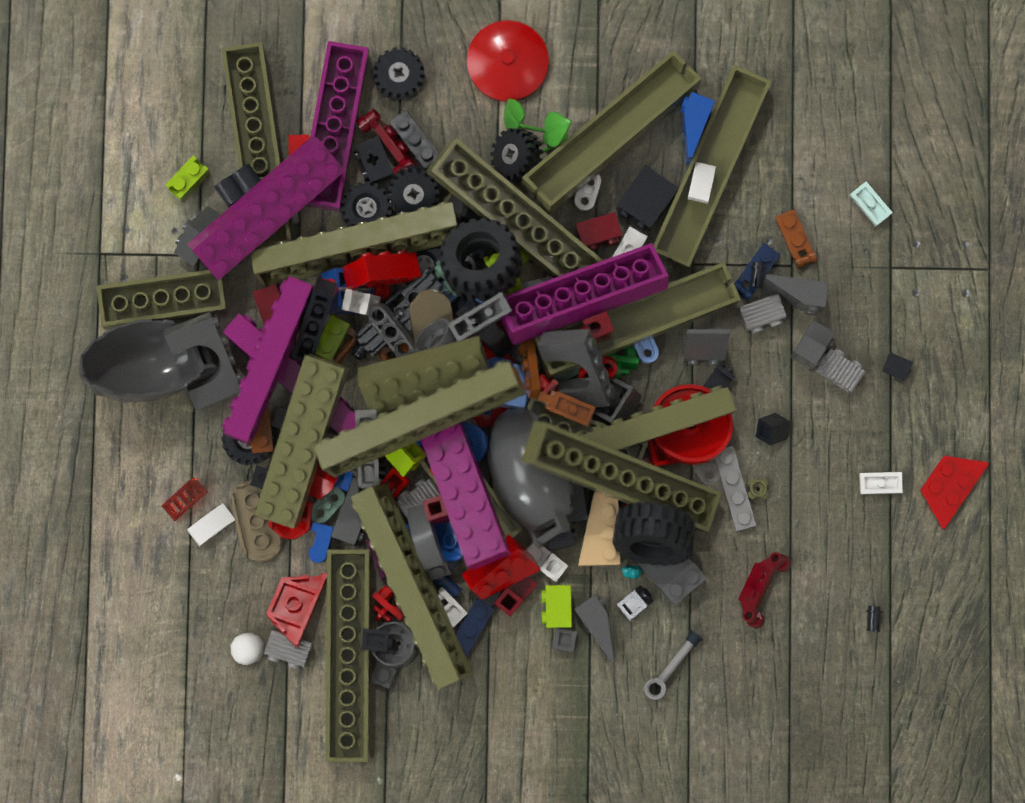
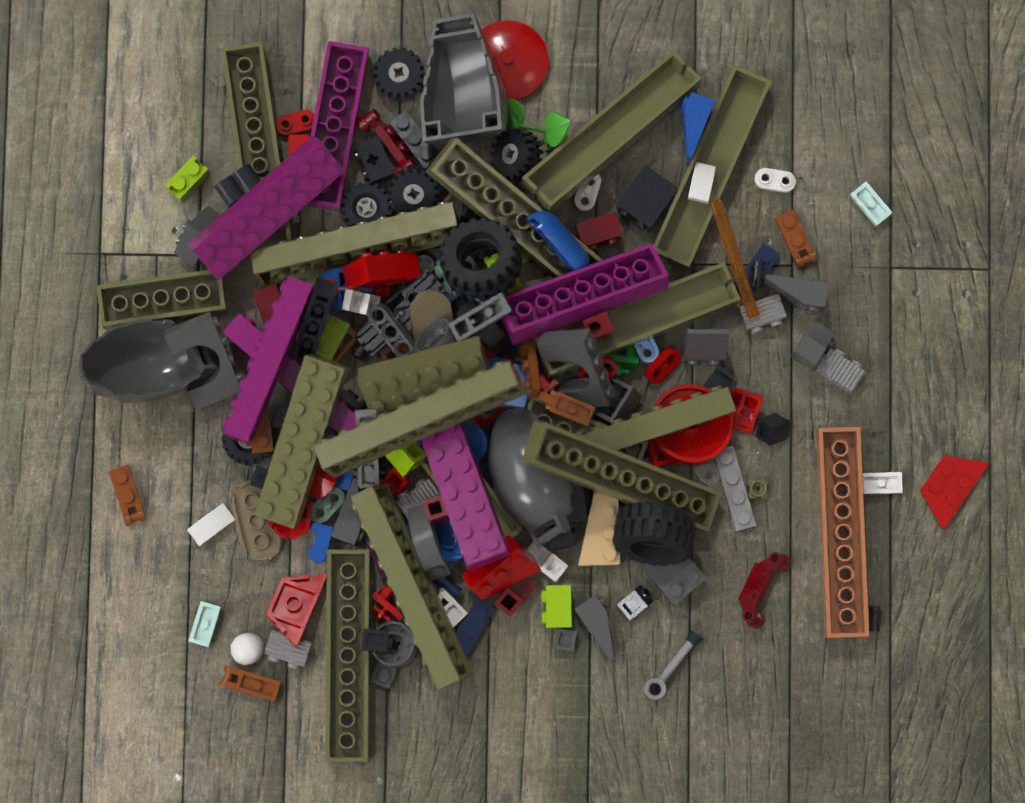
clear red slope [161,477,208,521] -> none
white plate [612,227,648,257] -> none
teal piece [622,565,642,579] -> none
black panel [882,352,913,383] -> none
none -> dark orange plate [108,465,147,526]
none -> light aqua plate [188,601,221,647]
none -> dark orange plate [219,665,281,702]
none -> red plate [276,110,314,137]
none -> black bracket [341,389,367,410]
none -> dark grey windscreen [420,13,508,145]
none -> blue brick [526,211,590,272]
none -> red plate [645,347,681,384]
none -> clear orange axle [711,199,760,319]
none -> red slope [730,387,764,434]
none -> white plate [754,168,796,193]
none -> nougat brick [816,427,869,638]

